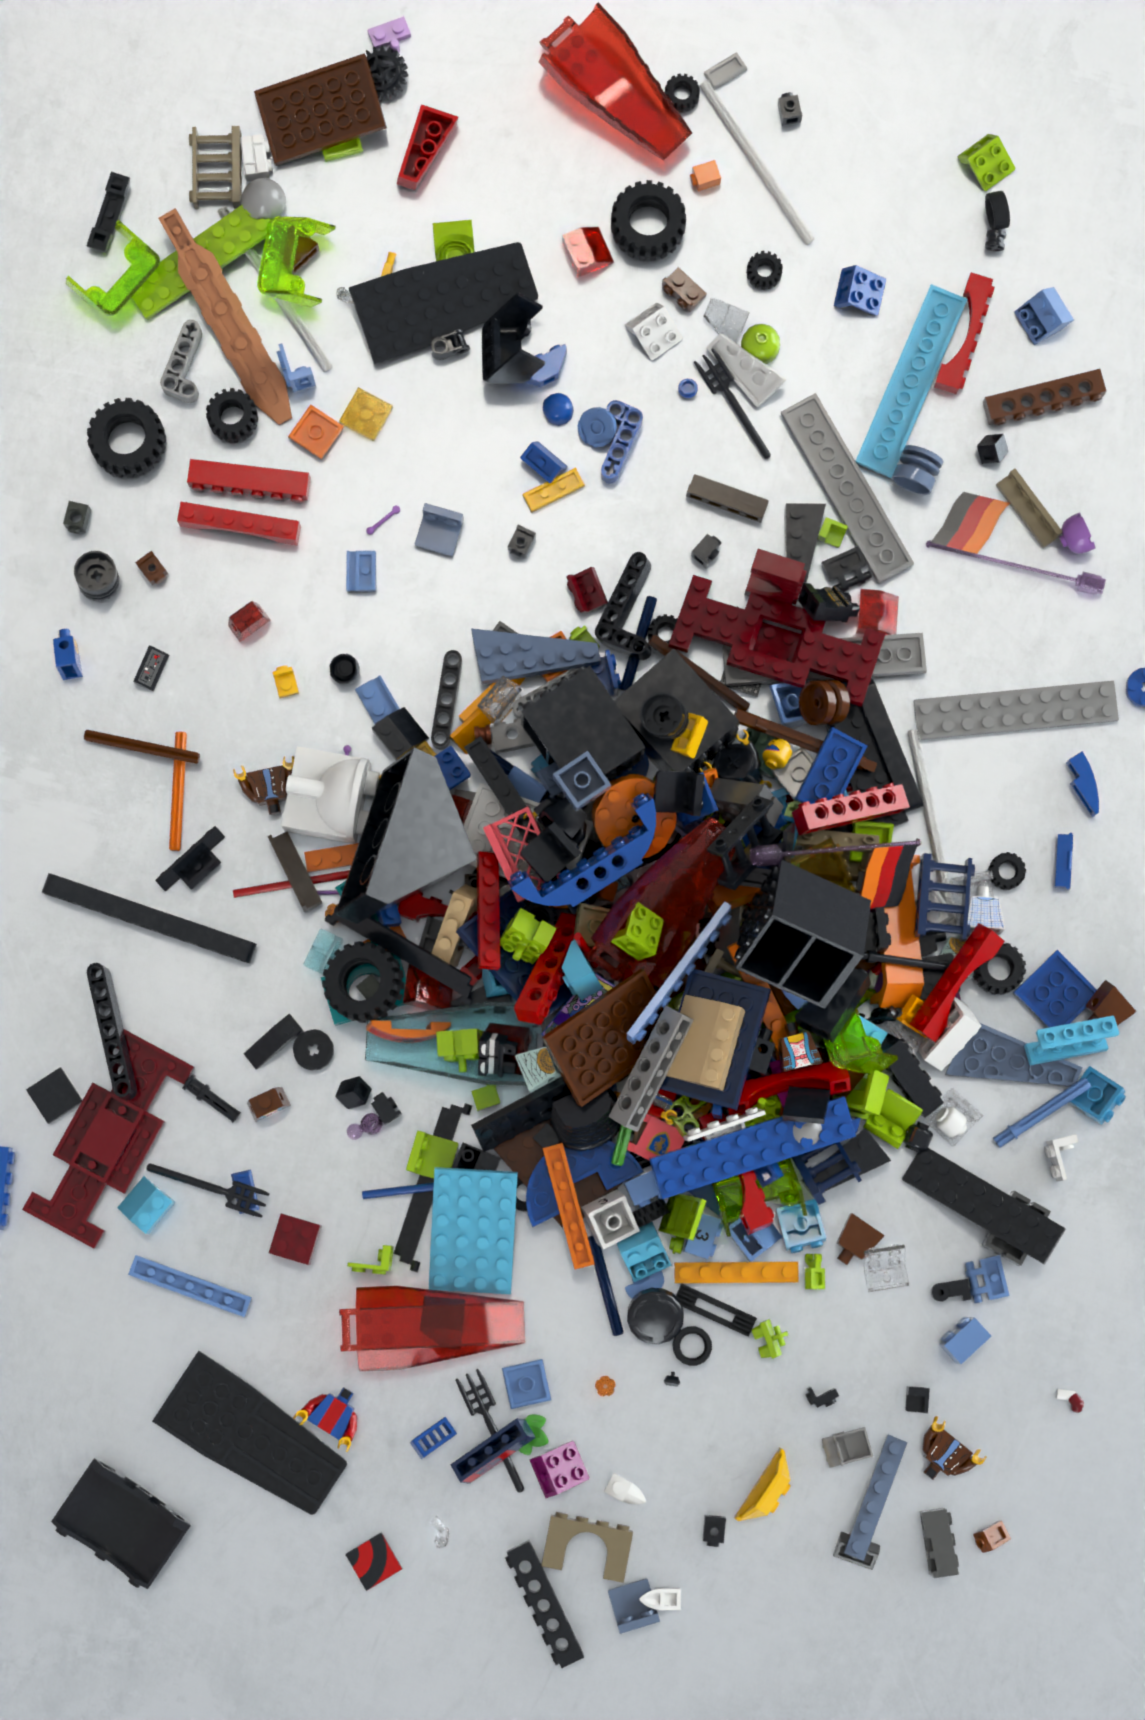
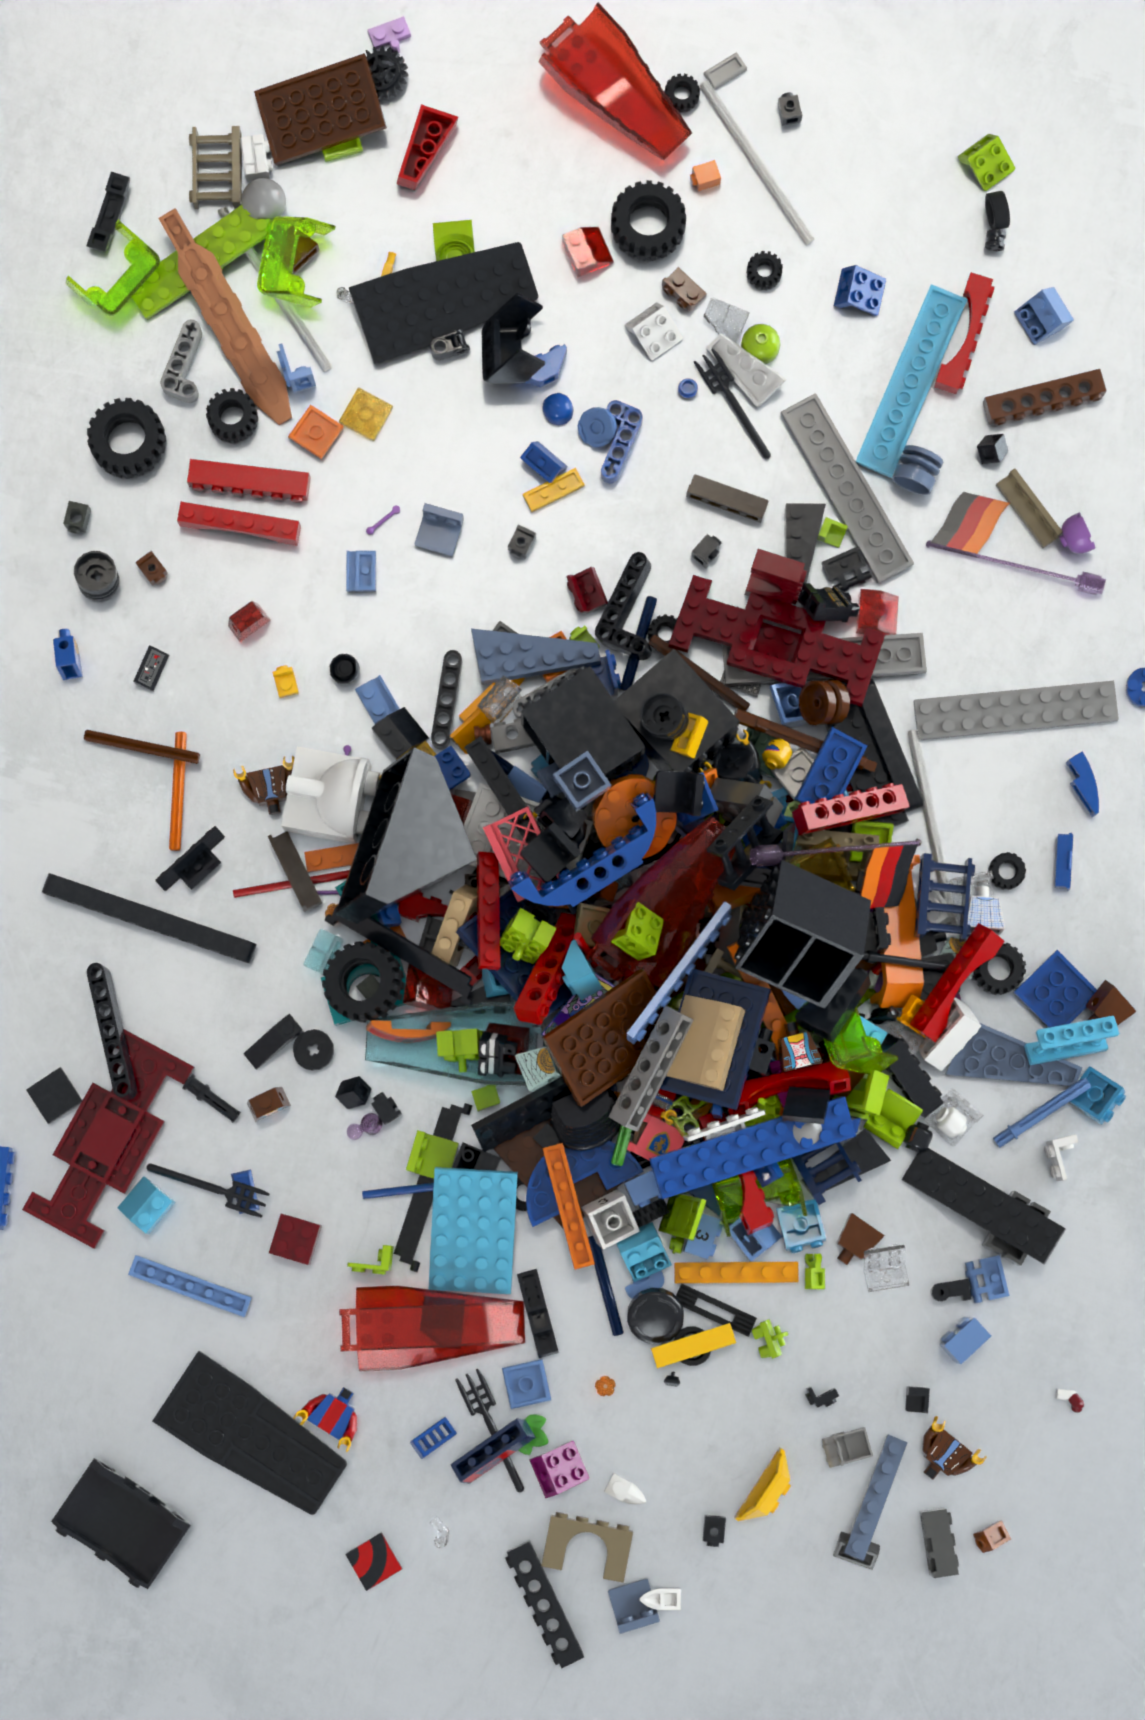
none -> black slope [517,1269,559,1358]
none -> yellow tile [651,1323,736,1368]

